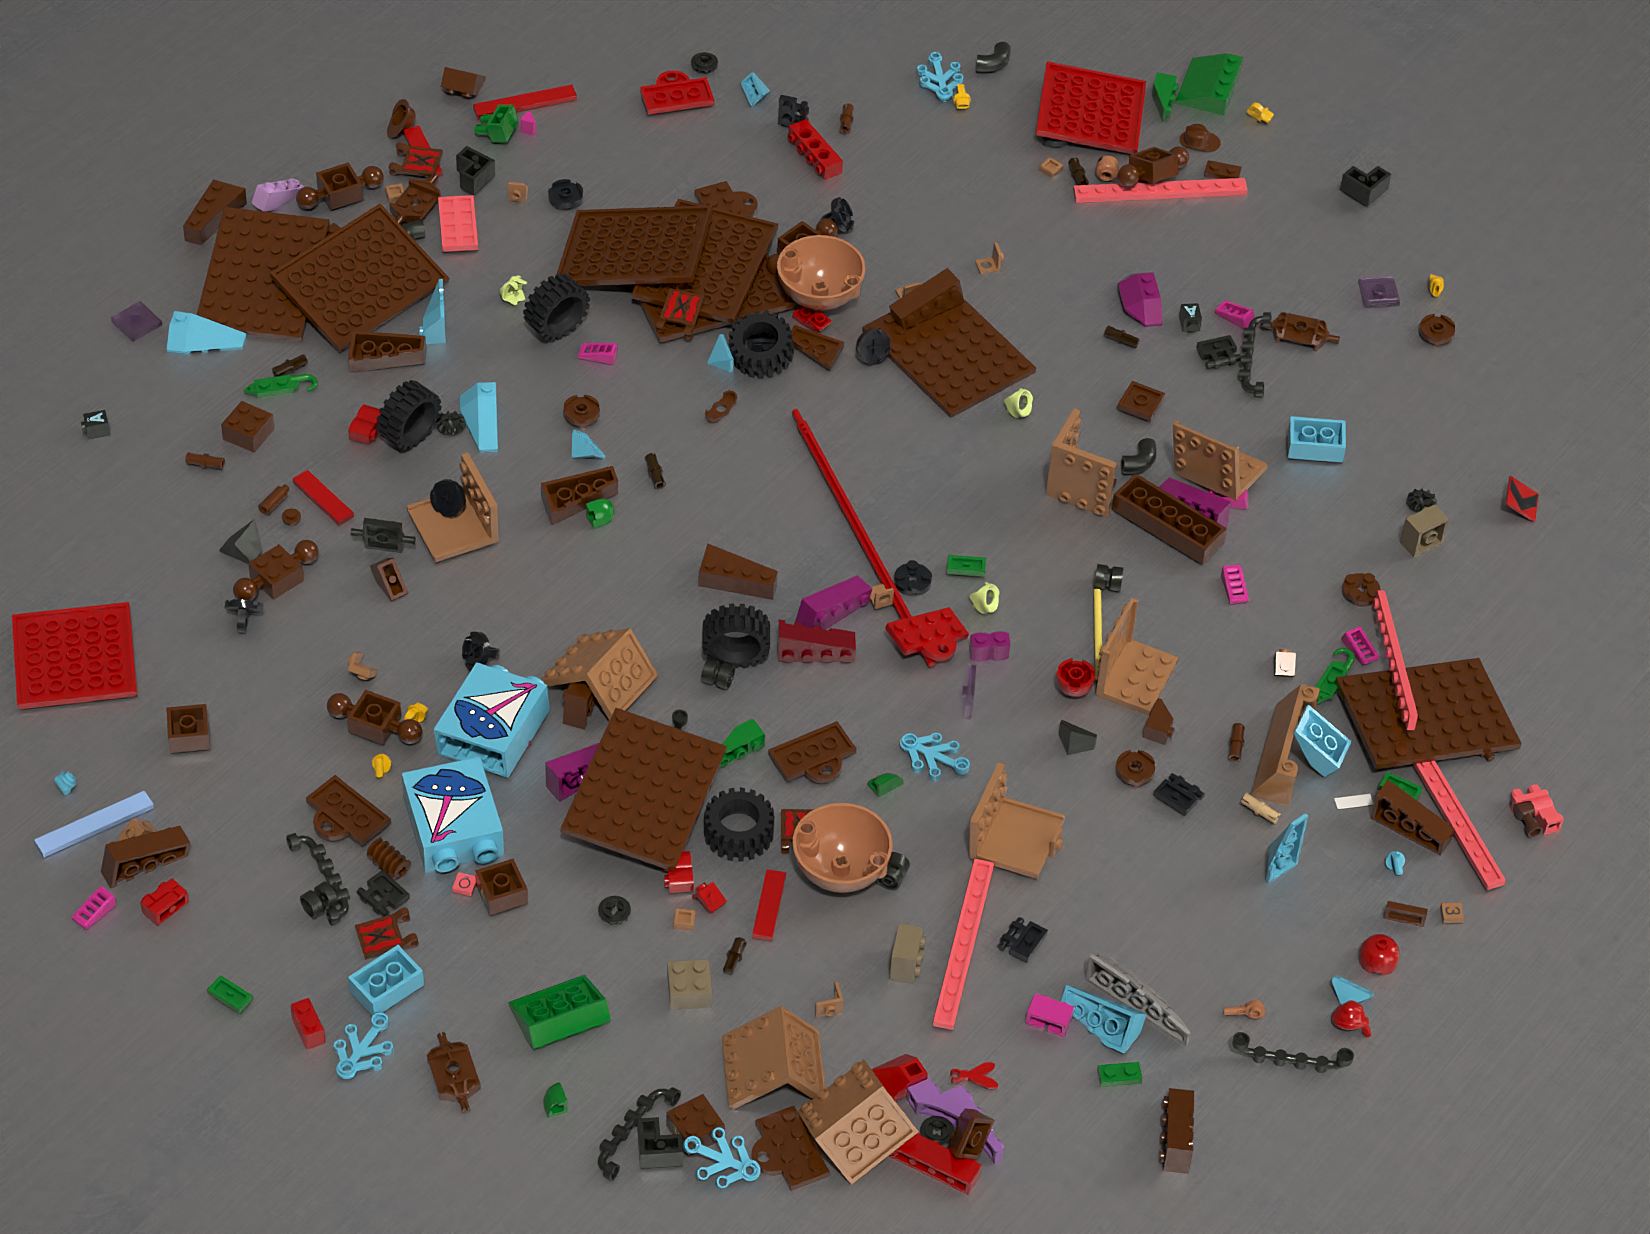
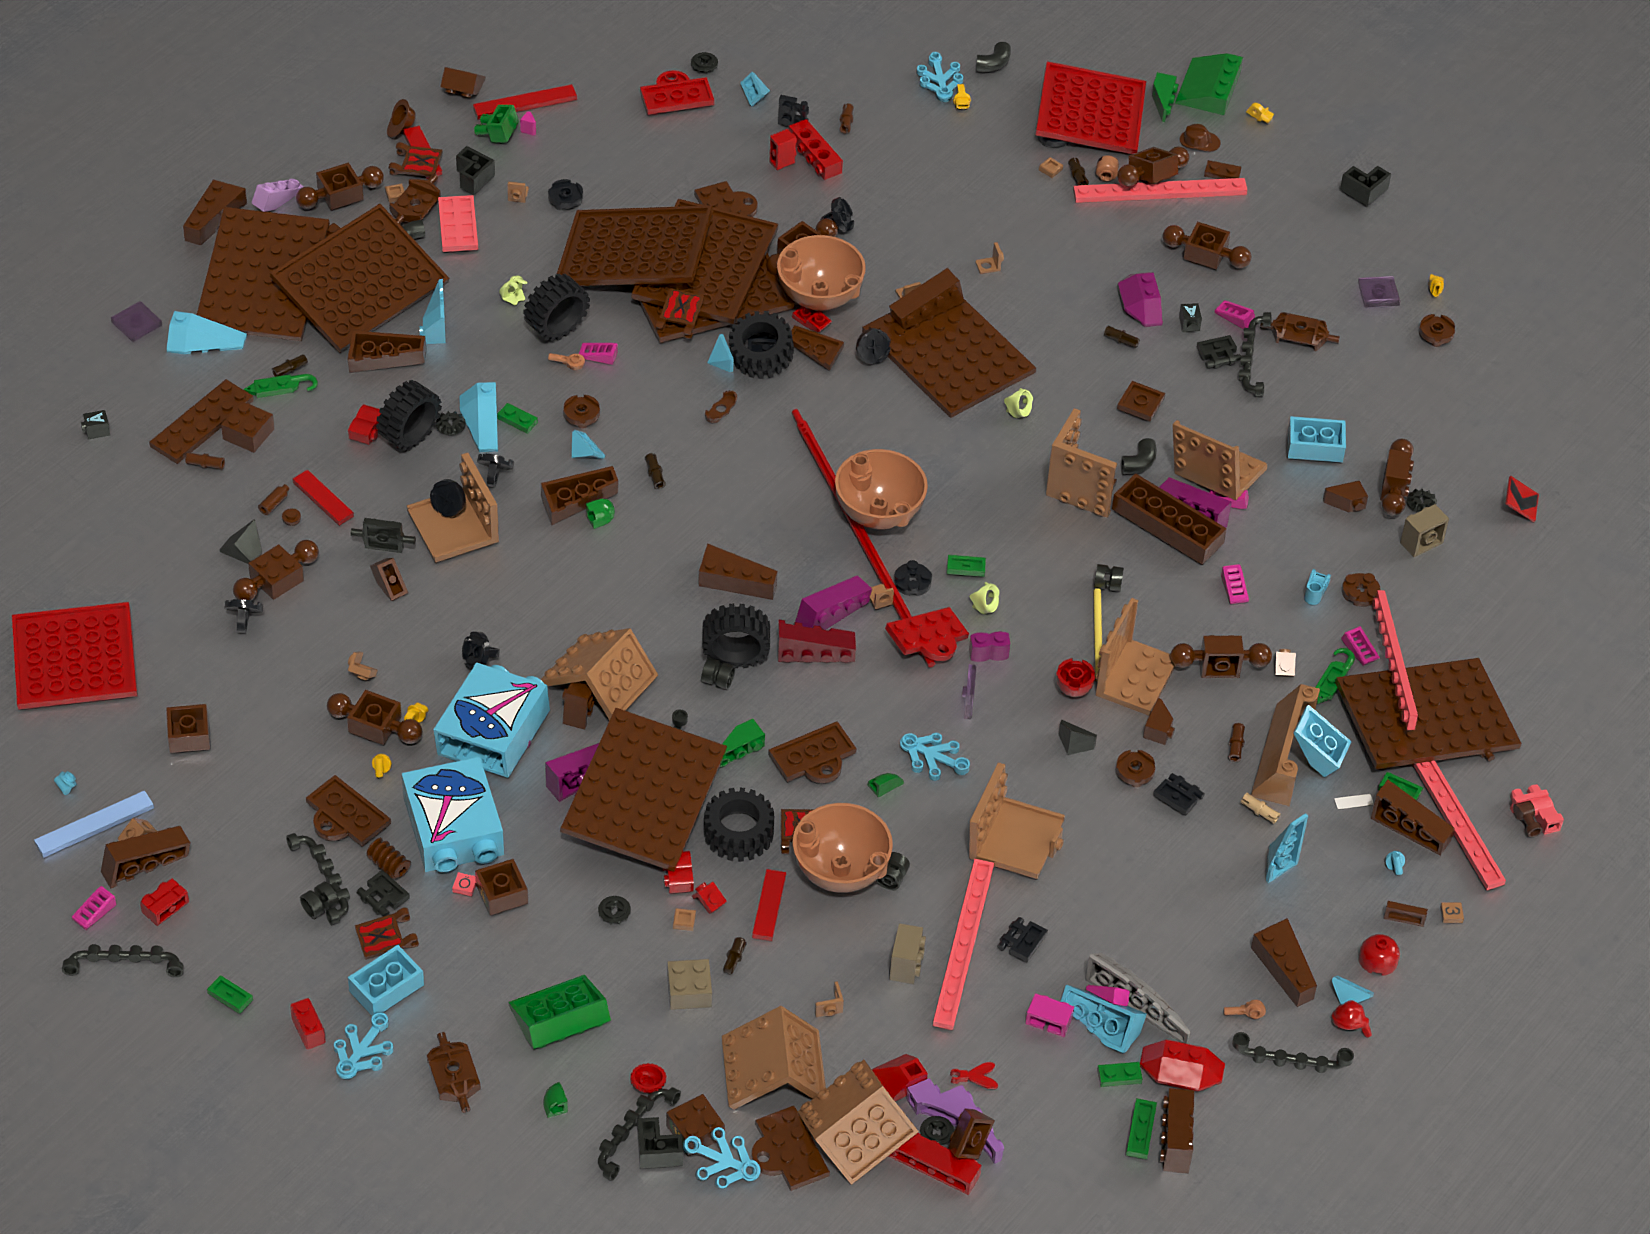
none -> pearl dark grey bar [62,944,184,977]
none -> reddish brown plate [149,379,254,464]
none -> black tile [477,453,514,487]
none -> green plate [497,403,538,434]
none -> nougat plate [548,353,585,370]
none -> red hat [630,1063,667,1093]
none -> red brick [769,129,797,170]
none -> nougat piece [835,449,928,530]
none -> dark pink slope [1086,985,1130,1006]
none -> green plate [1126,1098,1157,1159]
none -> red wedge [1140,1040,1225,1091]
none -> reddish brown brick [1163,221,1252,269]
none -> reddish brown brick [1171,635,1272,678]
none -> reddish brown wedge [1251,918,1317,1007]
none -> medium azure piece [1304,569,1331,605]
none -> reddish brown slope [1323,480,1368,512]
none -> reddish brown brick [1380,438,1414,516]

